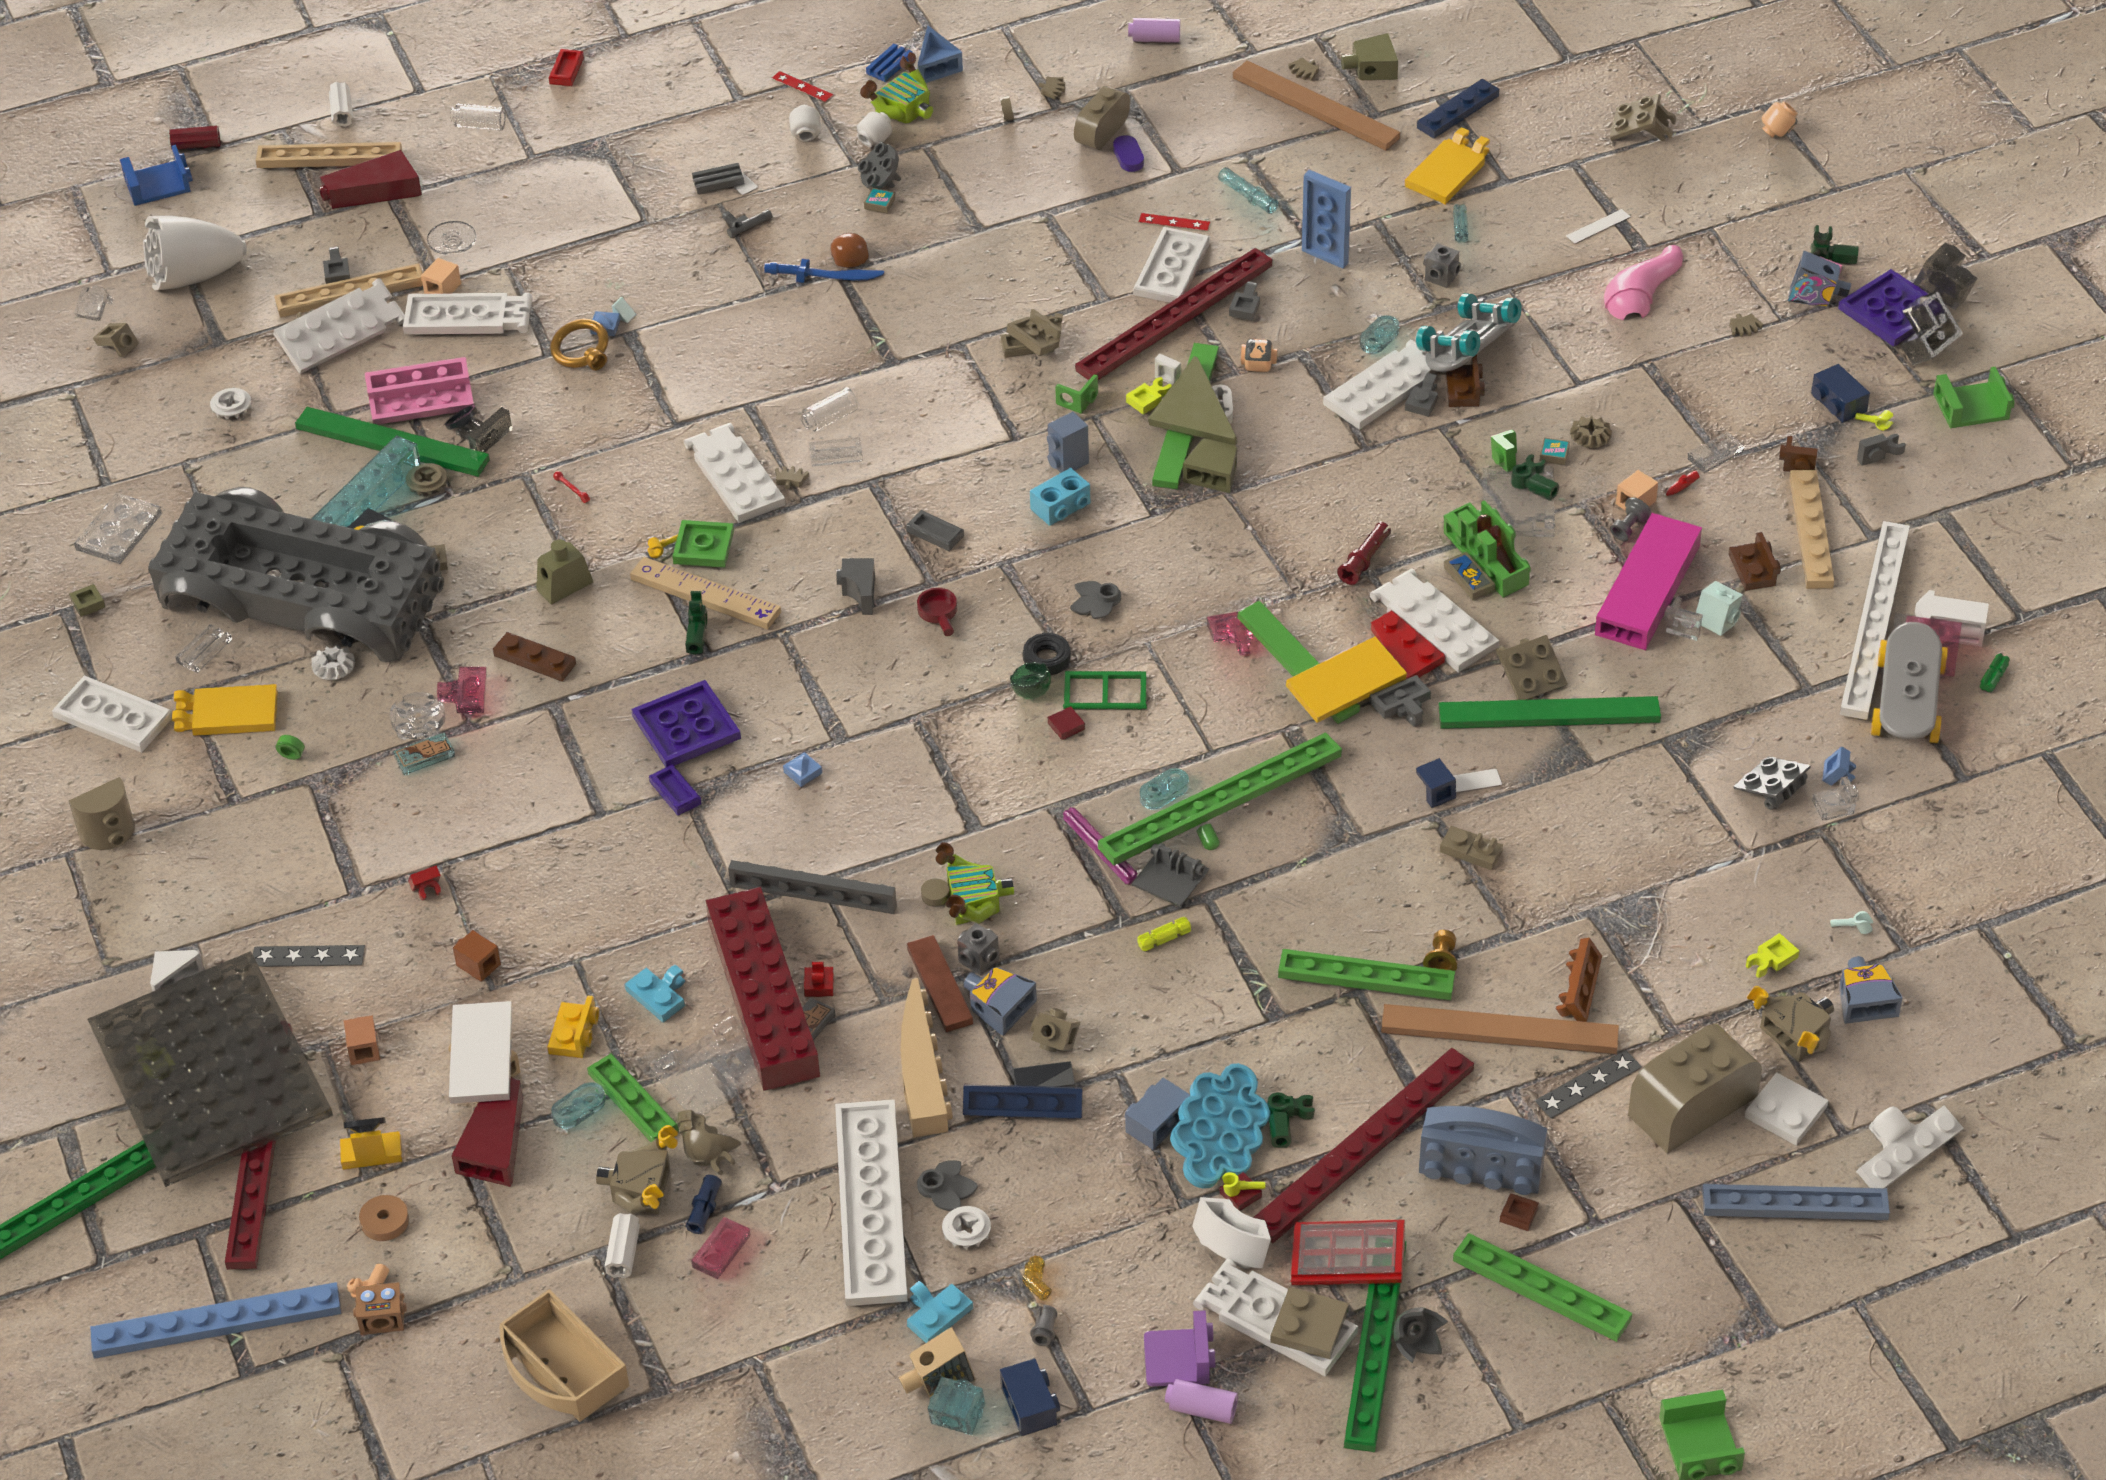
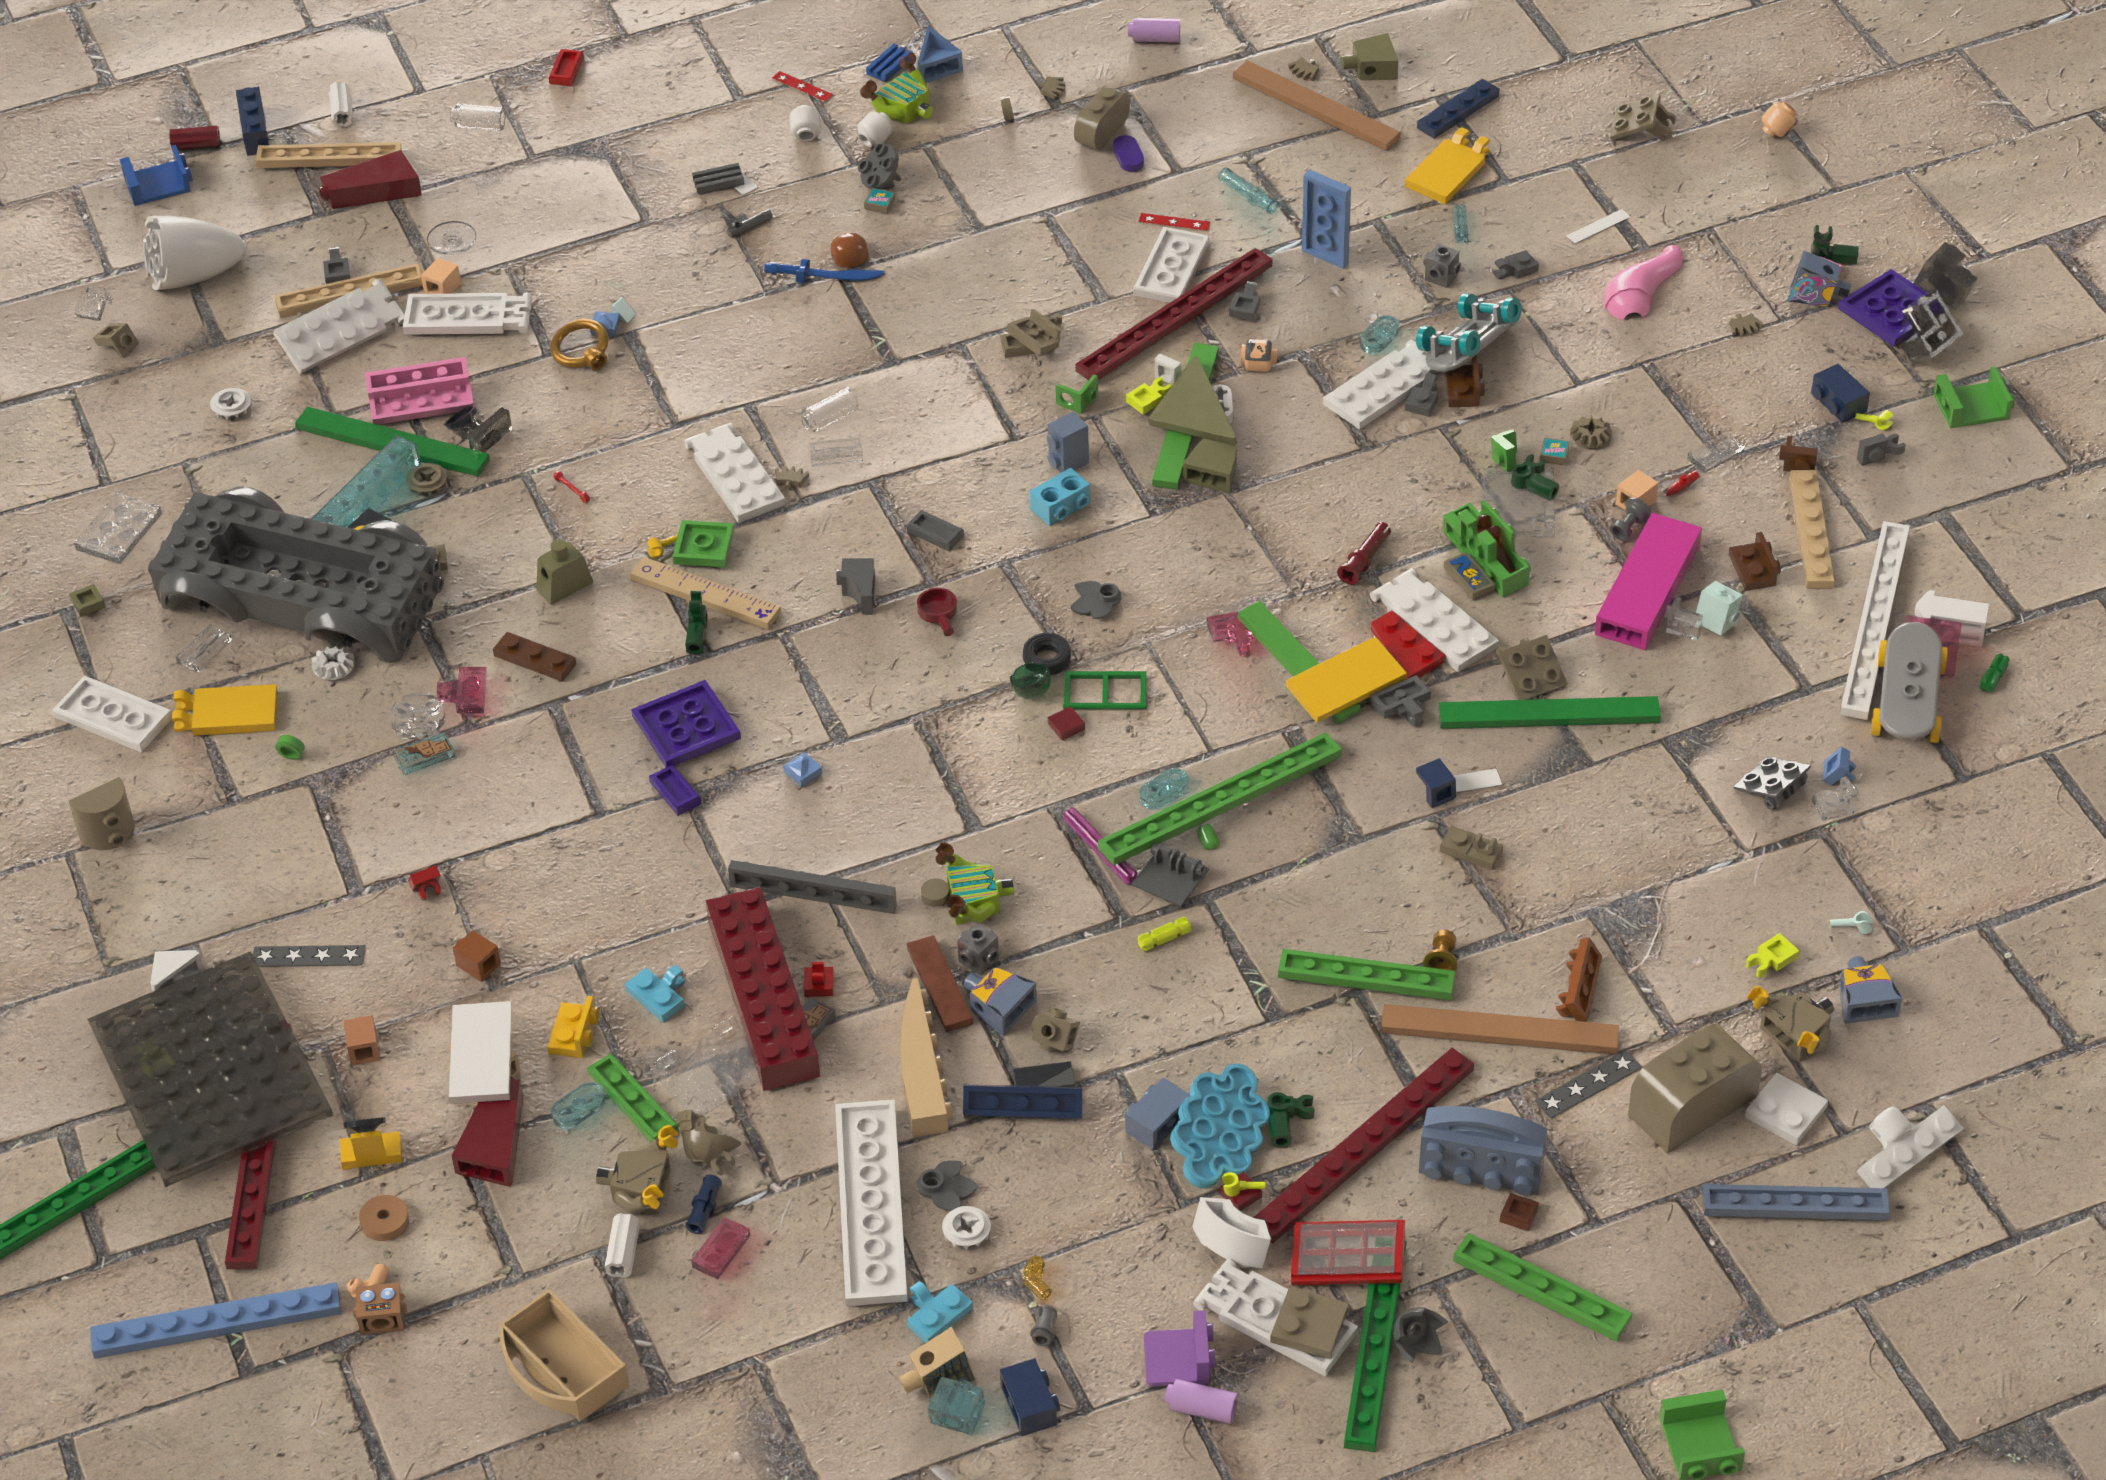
none -> dark blue arch [236,86,270,156]
none -> dark grey plate [1493,250,1539,279]

